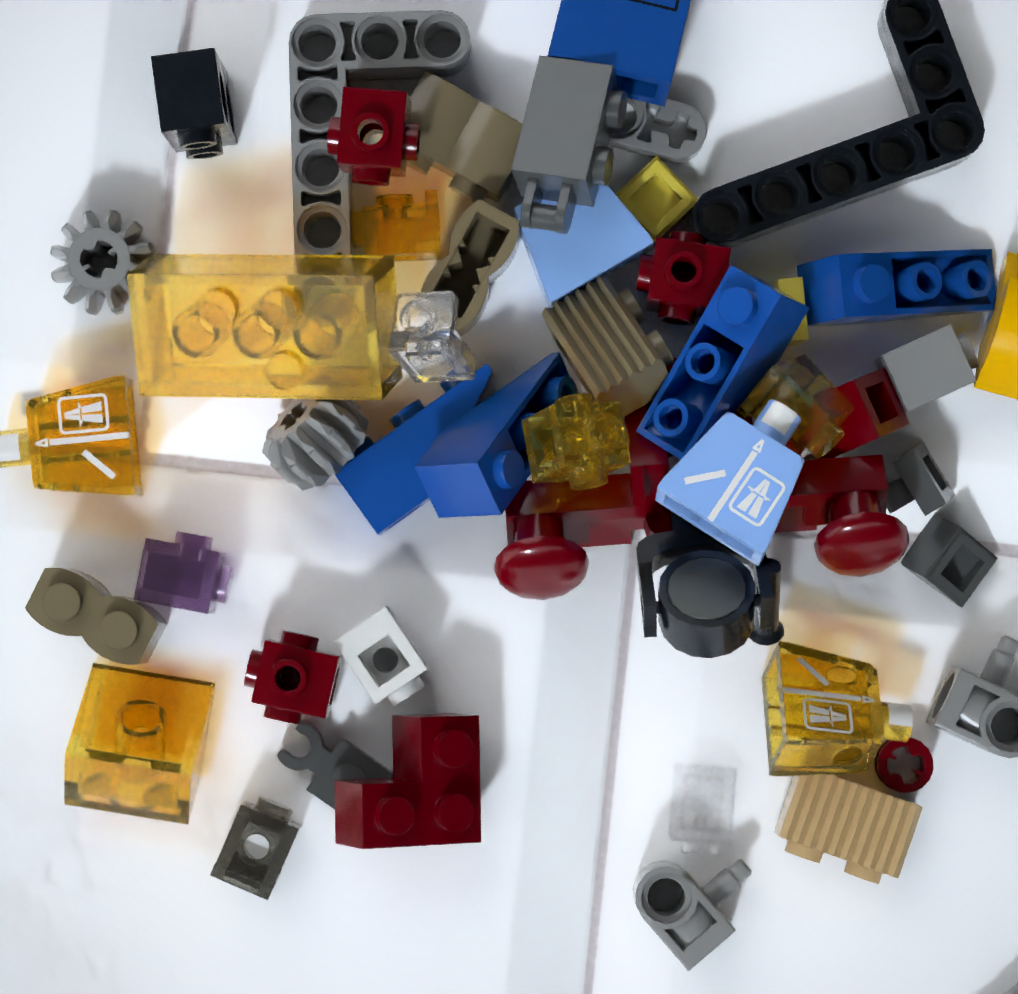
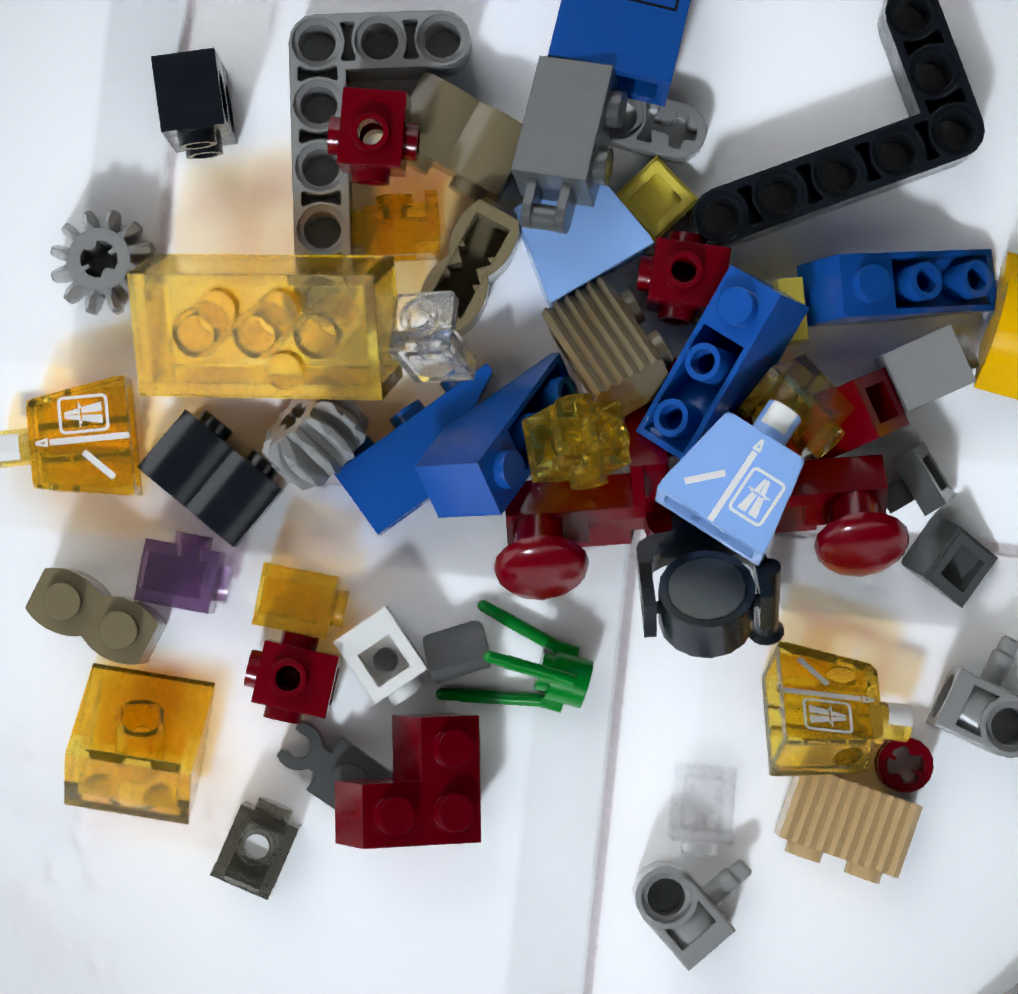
none -> black brick [137,409,284,547]
none -> clear yellow brick [252,562,350,639]
none -> dark grey slope [422,620,491,684]
none -> green plant [435,600,594,713]

